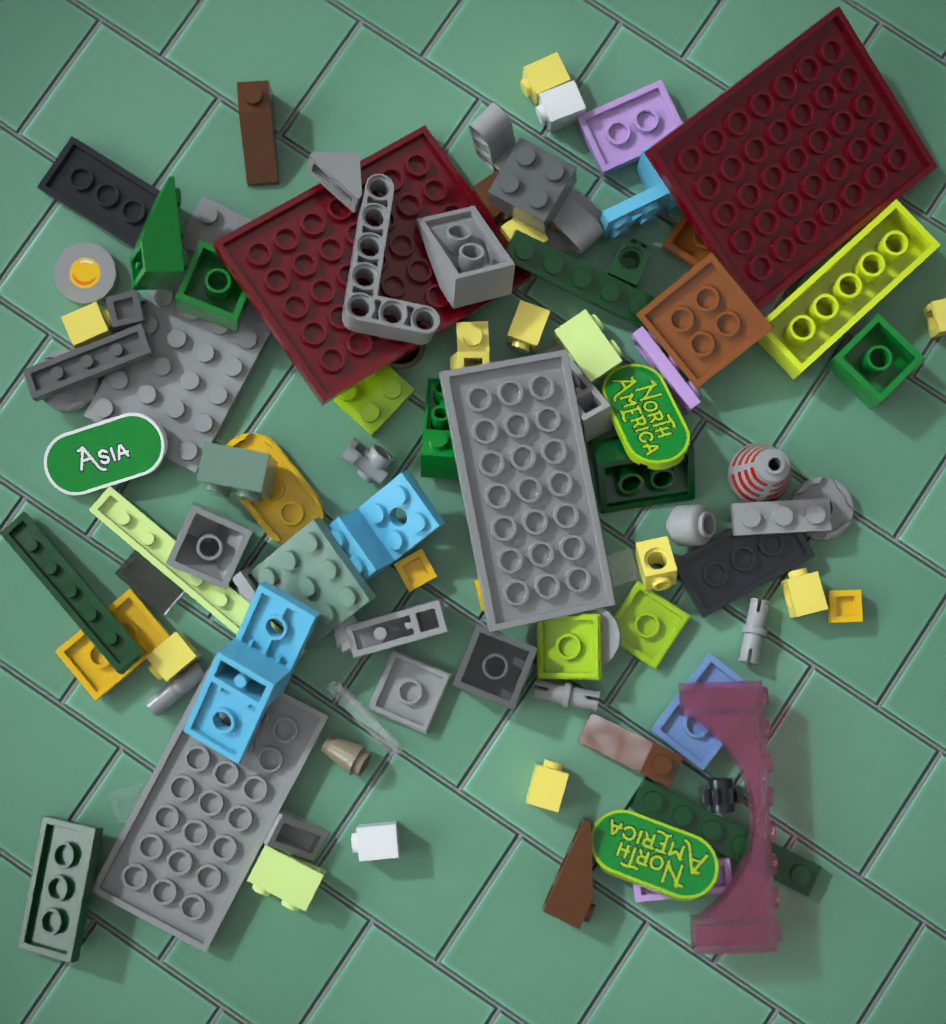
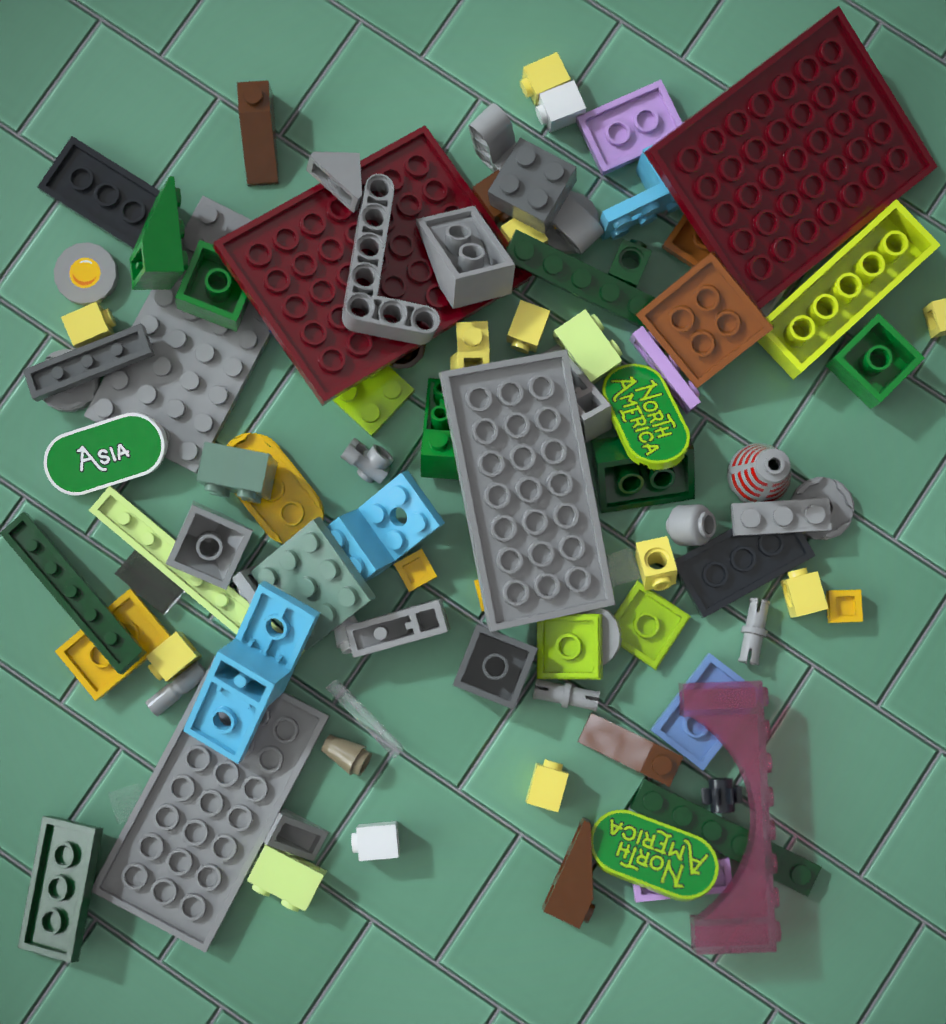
dark grey panel [106,290,146,332] -> none
light grey tile [367,649,452,734] -> none

